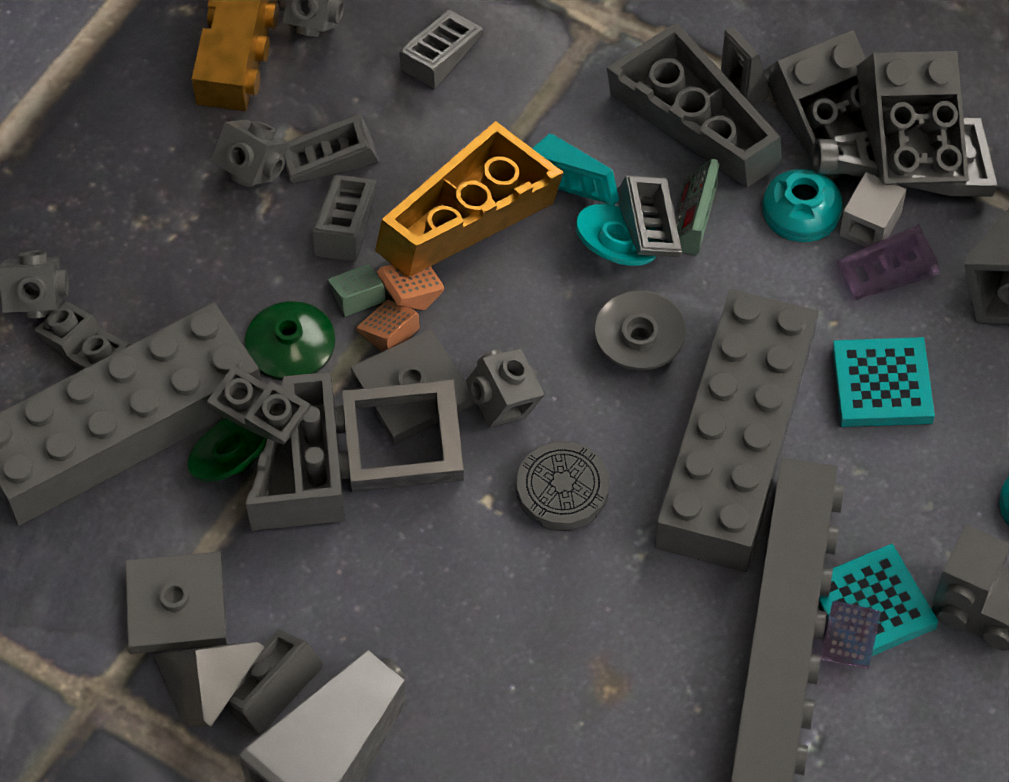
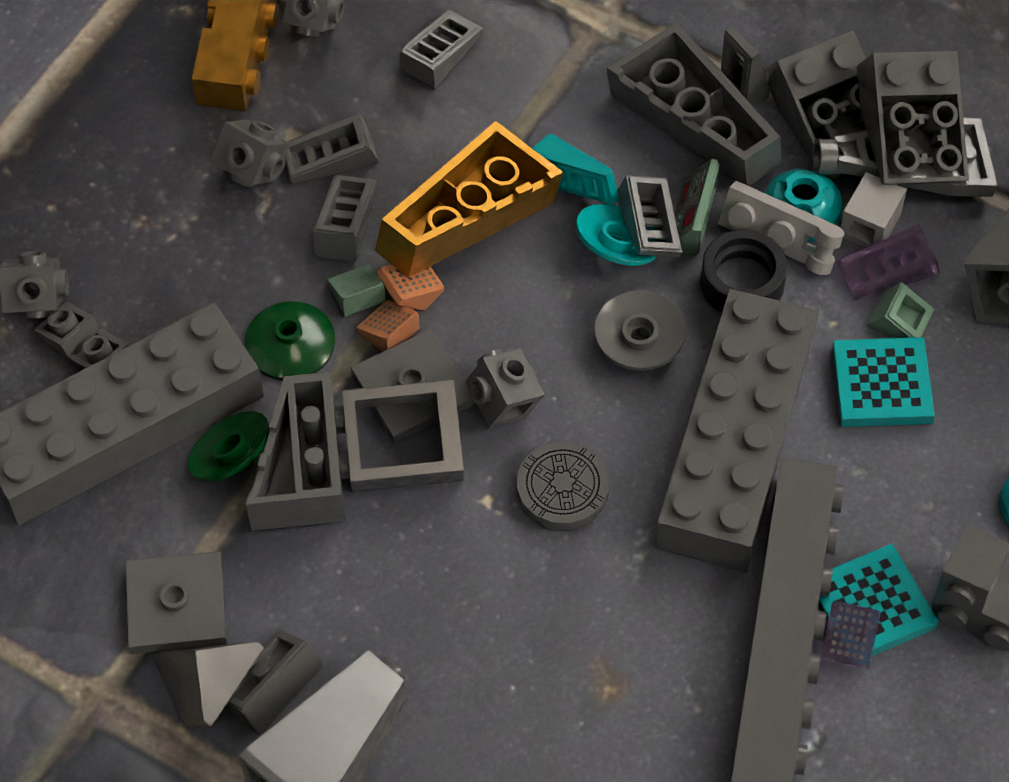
dark grey slope [207,365,311,445] -> none
none -> black tyre [700,229,787,312]
none -> light grey plate [718,181,844,275]
none -> sand green slope [867,282,934,338]

